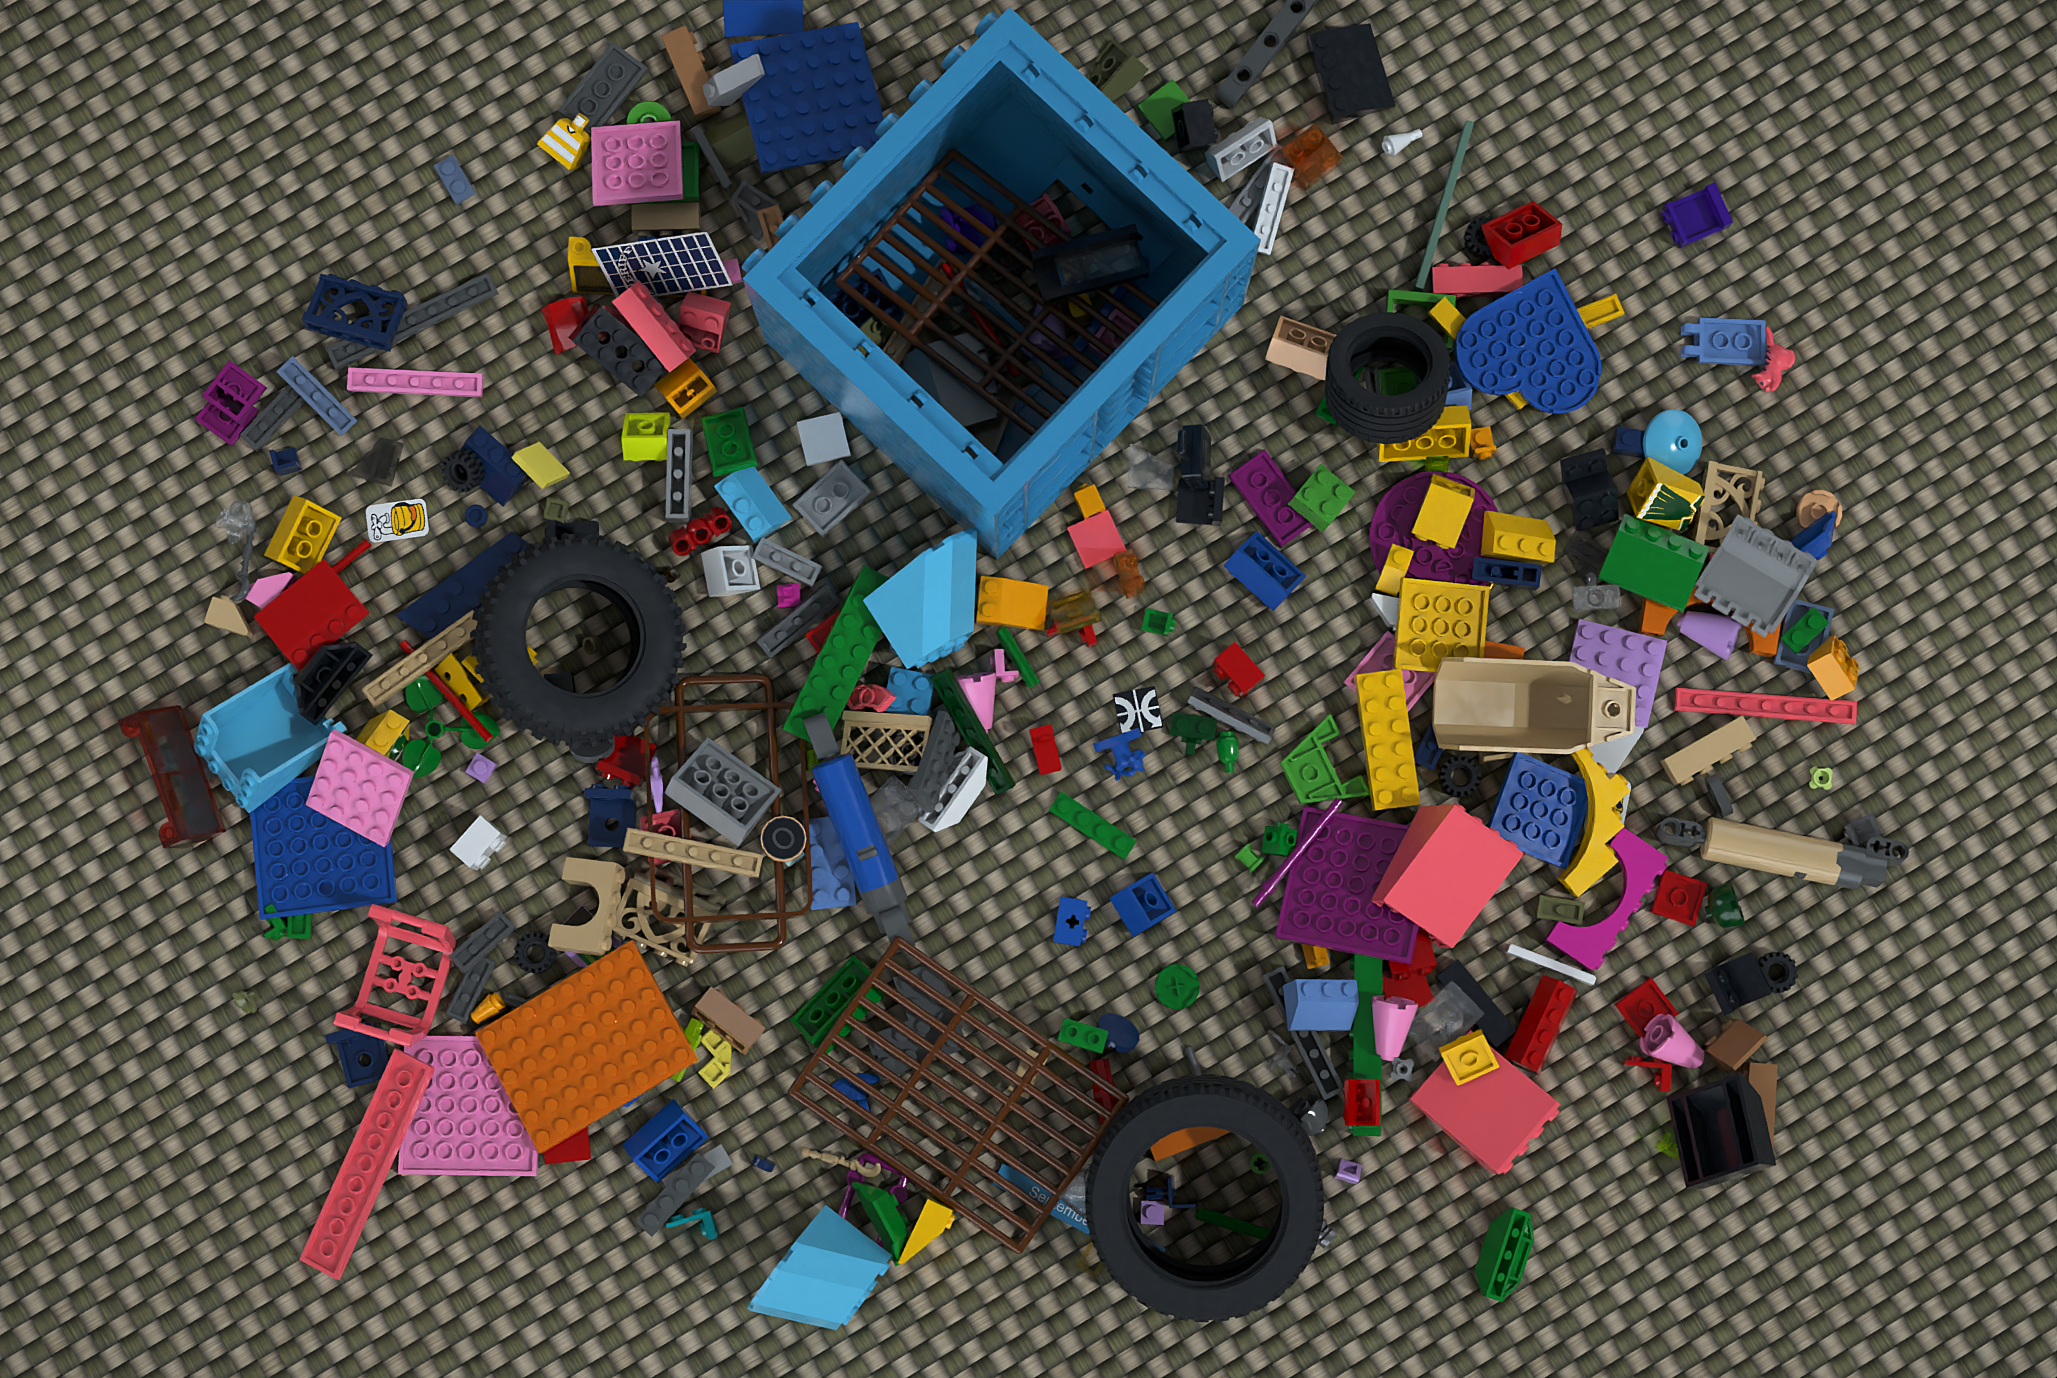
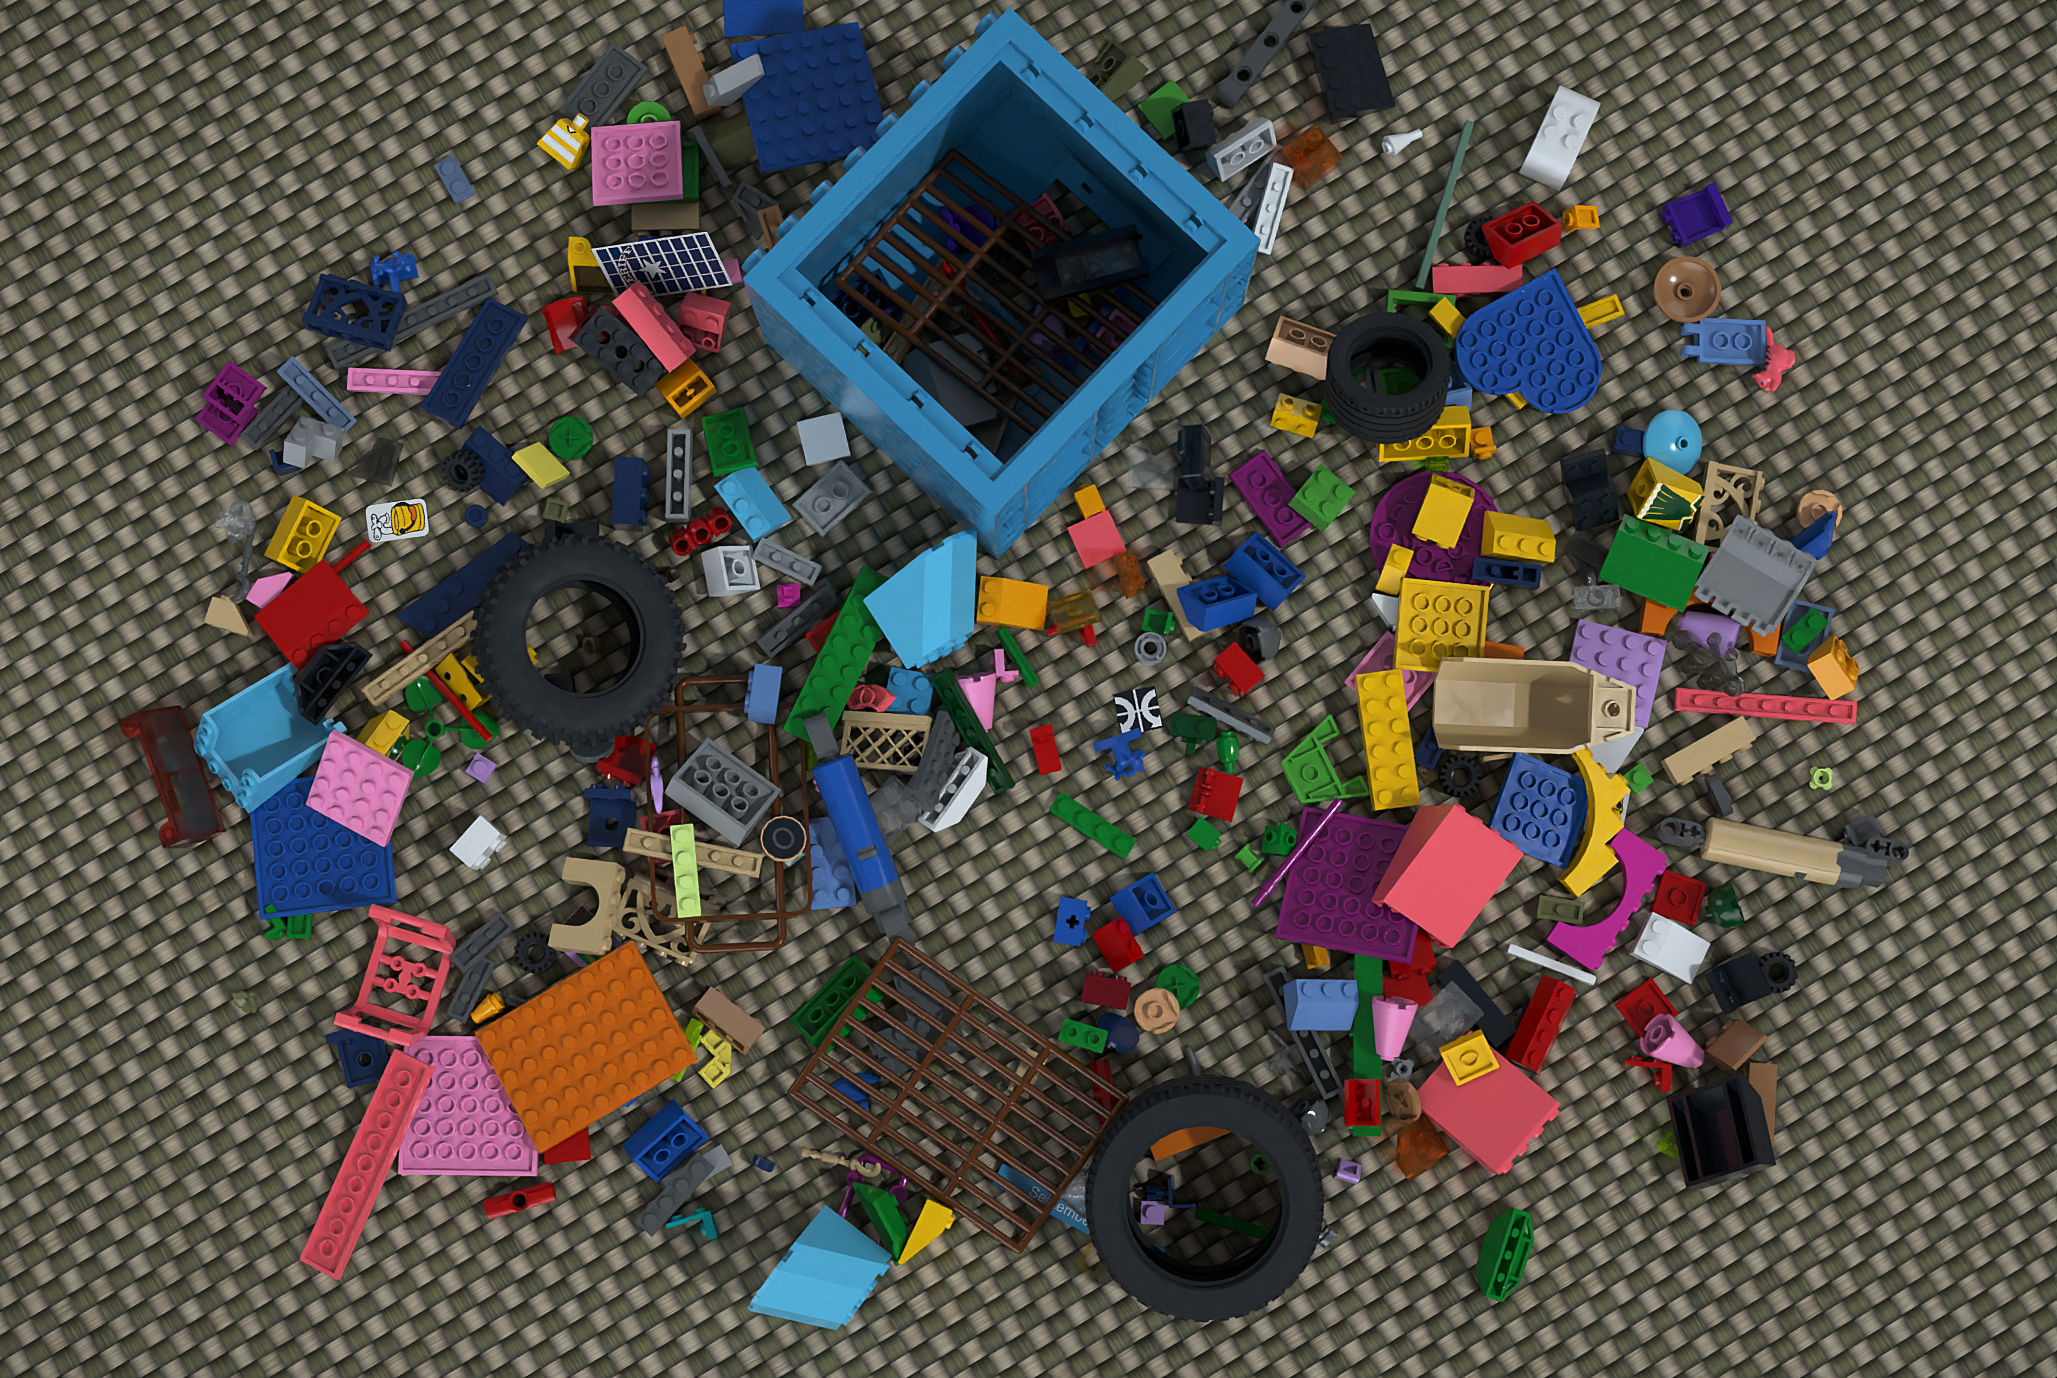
neon yellow slope [621,412,670,461] -> none
none -> light grey brick [283,416,344,468]
none -> blue piece [369,250,420,293]
none -> dark blue plate [420,297,528,430]
none -> red piece [484,1181,557,1220]
none -> green tile [549,416,594,461]
none -> dark blue brick [611,456,651,532]
none -> yellowish green plate [670,824,701,918]
none -> medium blue brick [744,664,782,725]
none -> dark red brick [1080,970,1131,1011]
none -> red brick [1092,917,1145,974]
none -> light grey wheel [1134,632,1166,666]
none -> light nougat tile [1134,987,1180,1034]
none -> tan brick [1146,549,1213,643]
none -> blue slope [1176,574,1258,632]
none -> green brick [1185,817,1222,853]
none -> red hinge [1188,767,1244,822]
none -> dark grey cylinder [1239,618,1281,665]
none -> yellow bracket [1270,393,1322,438]
none -> medium nougat tile [1385,1078,1422,1124]
none -> clear orange slope [1396,1113,1450,1181]
none -> white brick [1519,85,1601,191]
none -> light orange bracket [1562,205,1600,233]
none -> bright green plate [1623,763,1654,795]
none -> white slope [1629,912,1710,985]
none -> medium nougat dish [1653,256,1721,323]
none -> clear smoke plant [1672,630,1745,697]

